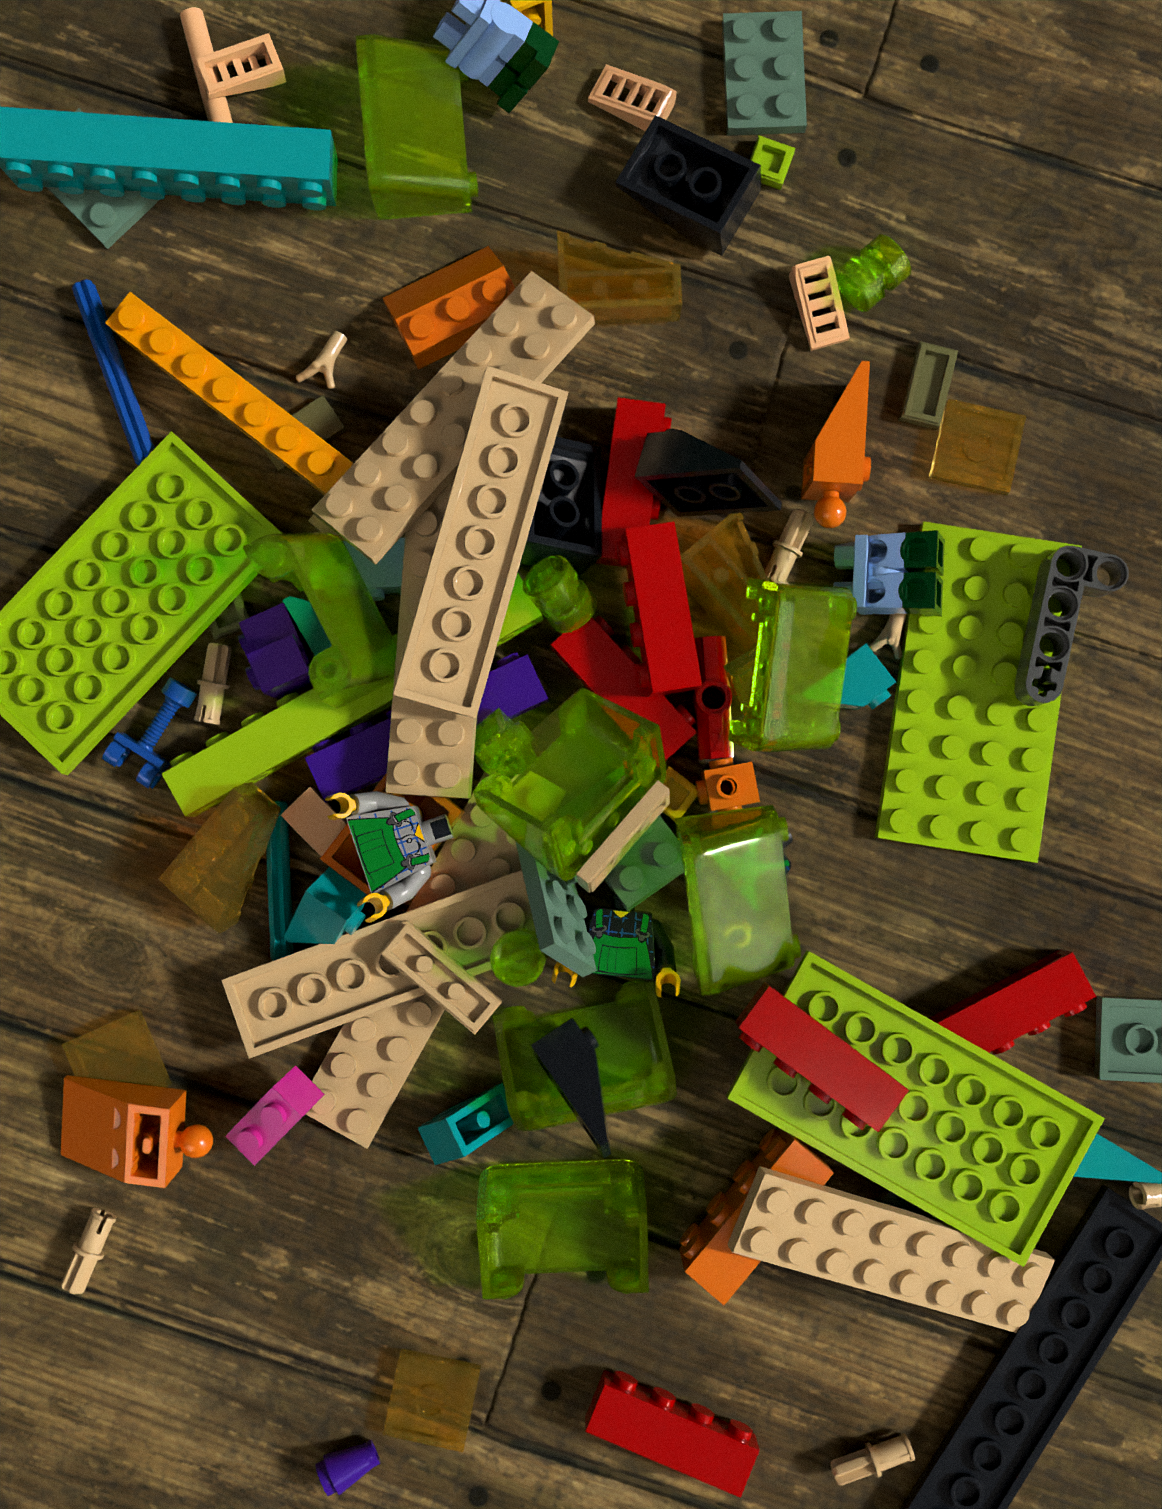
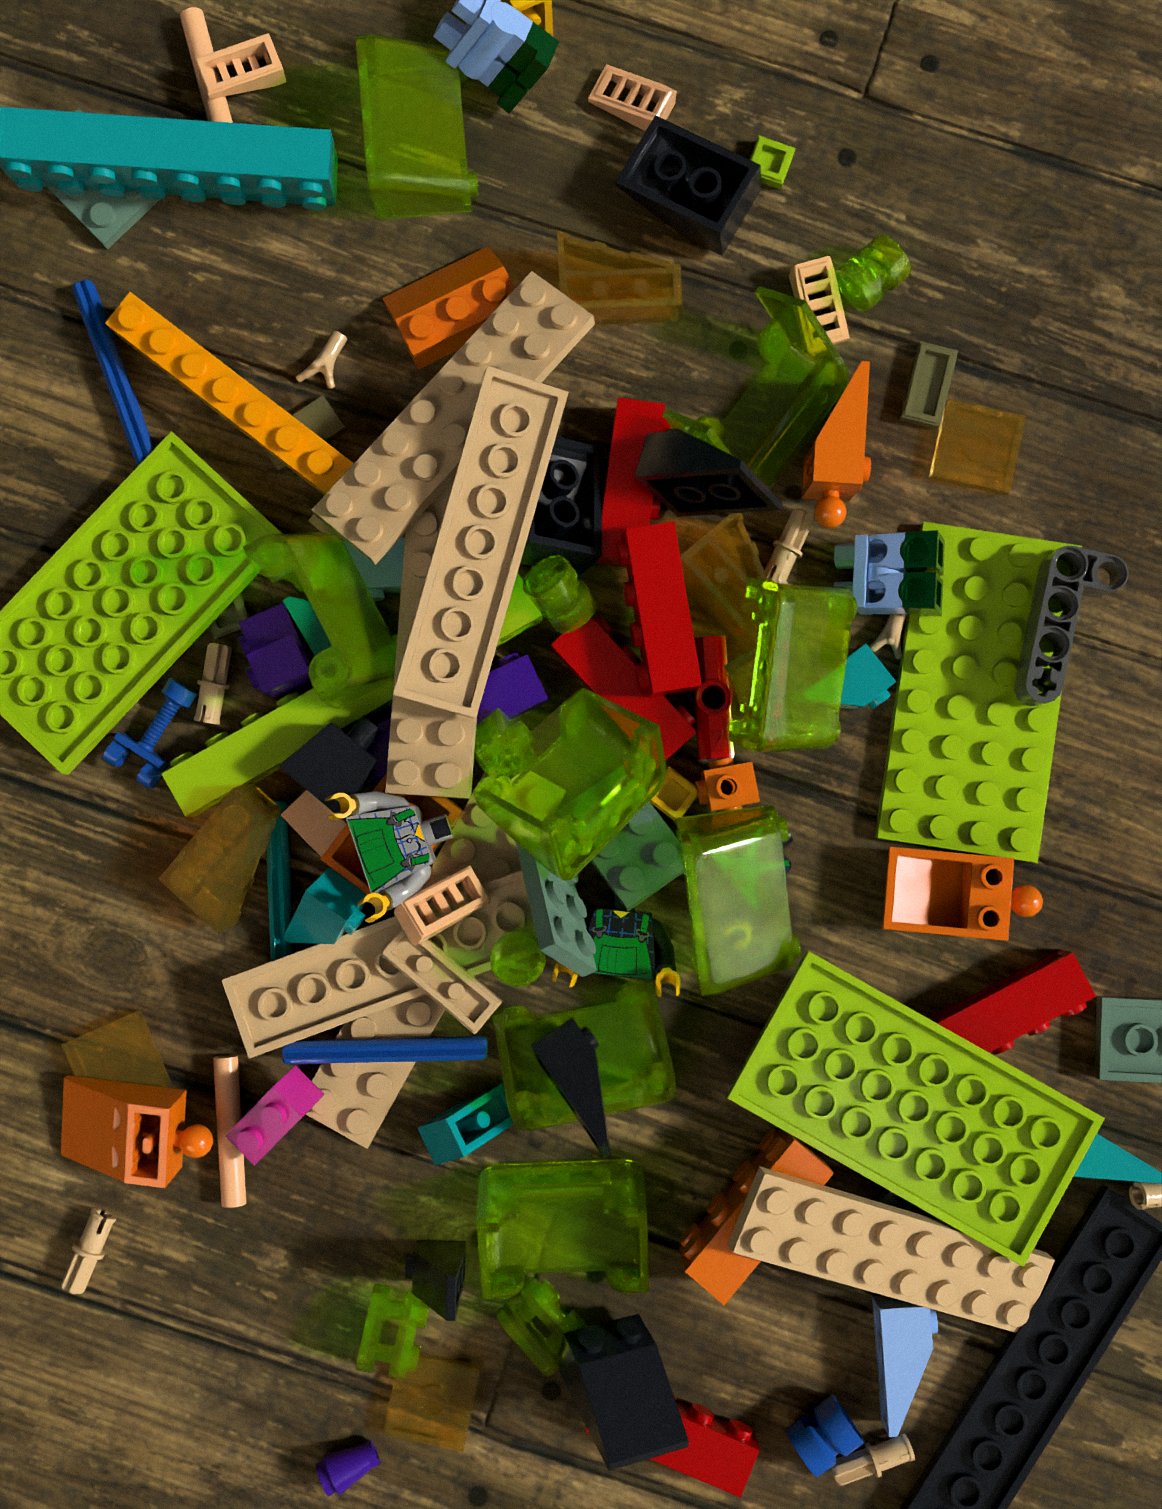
tan tile [576,780,670,893] -> none
sand green plate [722,11,807,136] -> none
red brick [735,982,909,1132] -> none
none -> light nougat piece [213,1055,246,1208]
none -> black torso [280,715,382,819]
none -> blue axle [282,1036,488,1064]
none -> clear neon green brick [356,1283,430,1380]
none -> light nougat slope [394,866,491,946]
none -> black slope [405,1240,466,1321]
none -> clear neon green brick [496,1278,587,1377]
none -> black slope [558,1314,689,1471]
none -> clear neon green windscreen [662,286,849,490]
none -> blue wheel [785,1394,865,1478]
none -> light blue slope [872,1296,938,1437]
none -> orange slope [882,847,1043,941]

